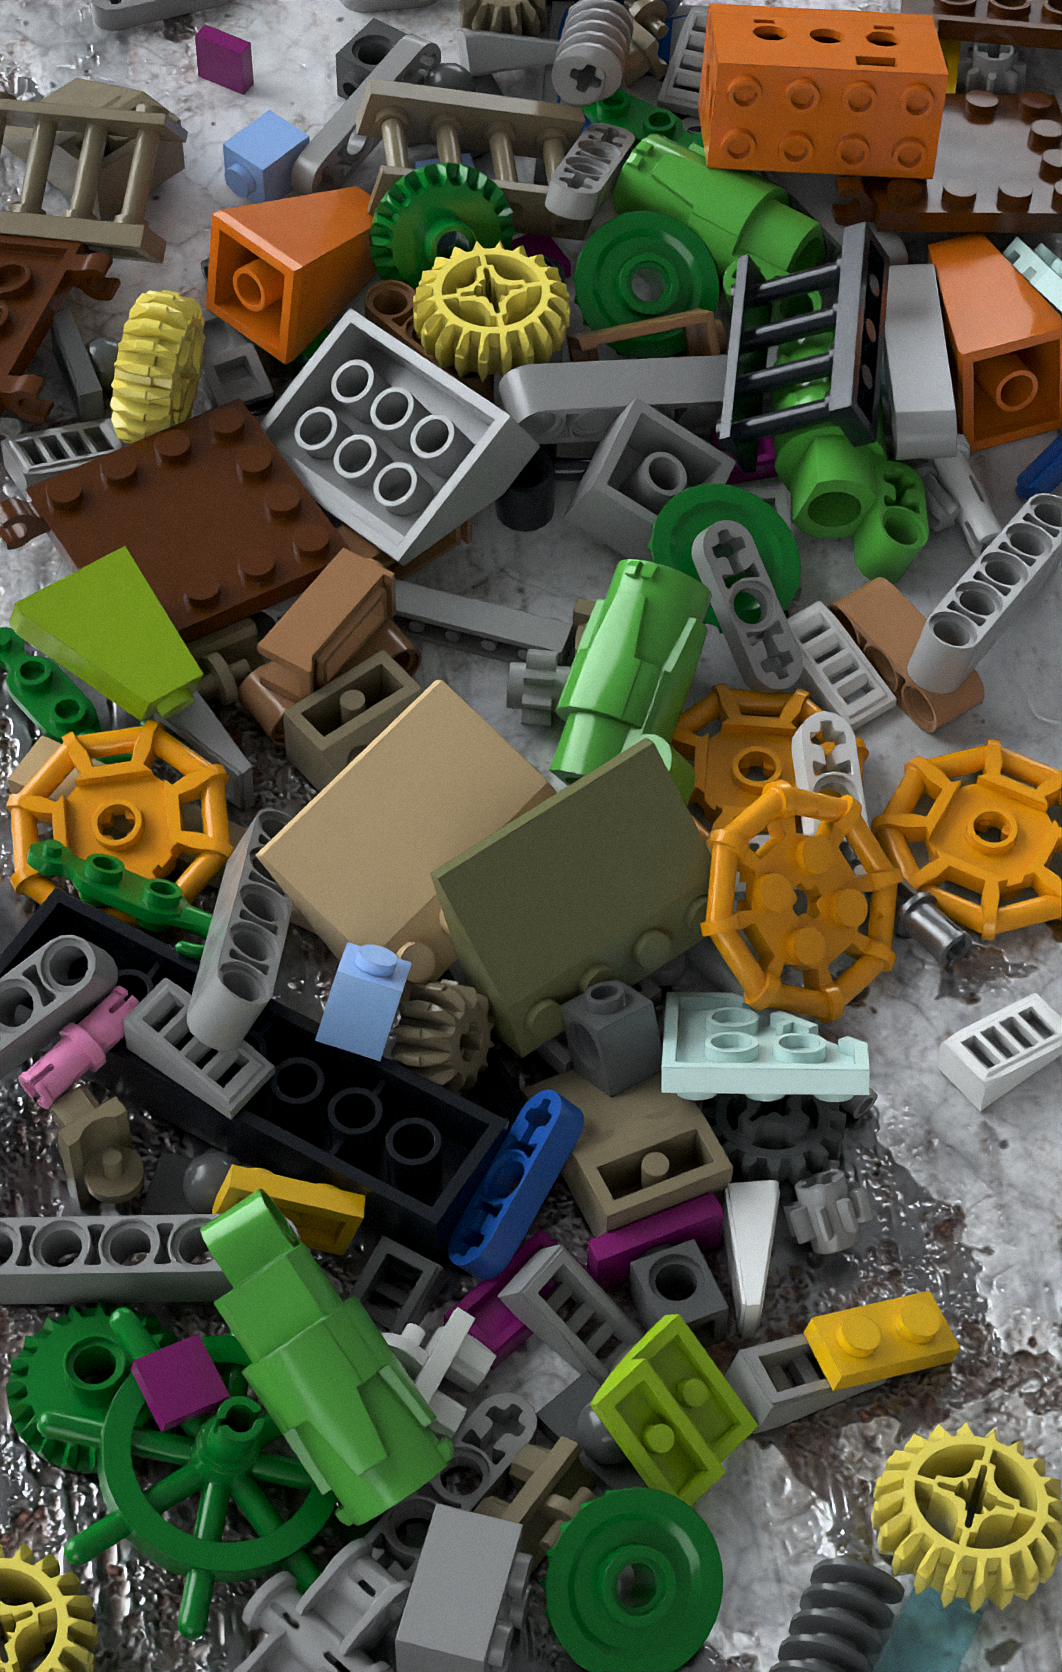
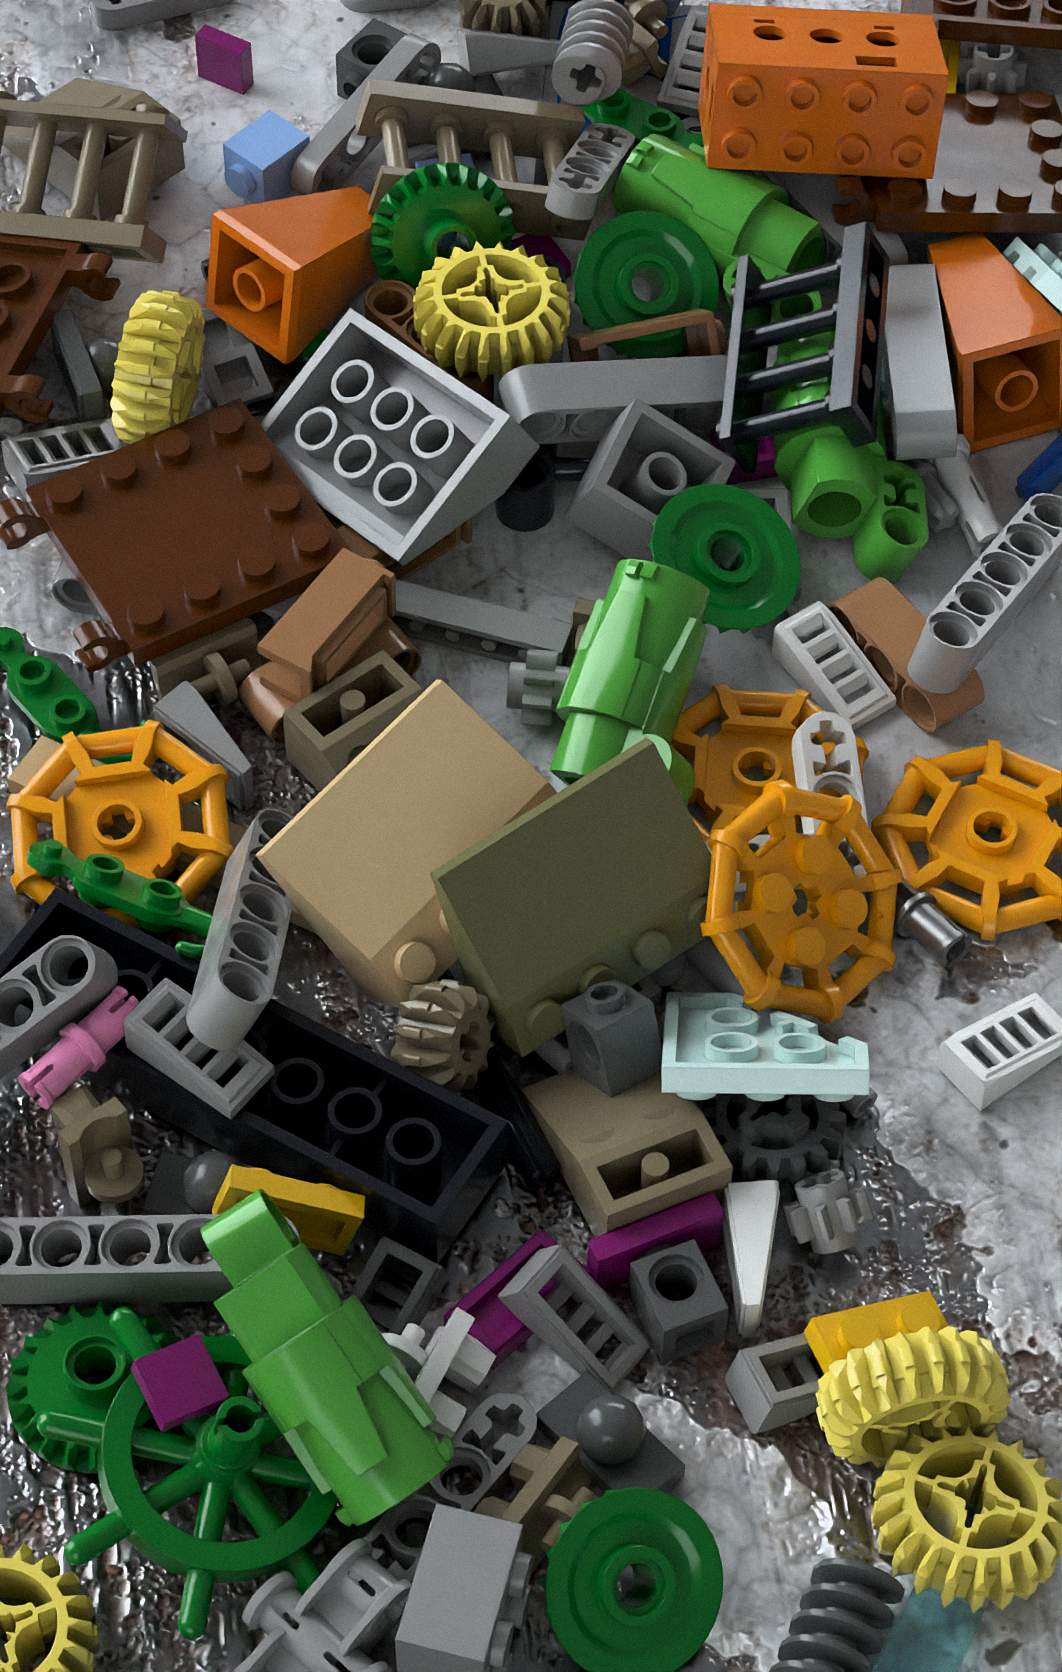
lime slope [9,546,204,721] -> none
light blue brick [315,942,412,1061] -> none
blue beam [448,1089,584,1281] -> none
lime slope [590,1314,759,1507] -> none
light grey beam [692,520,803,693] -> none
none -> light yellow gear [815,1326,1011,1468]

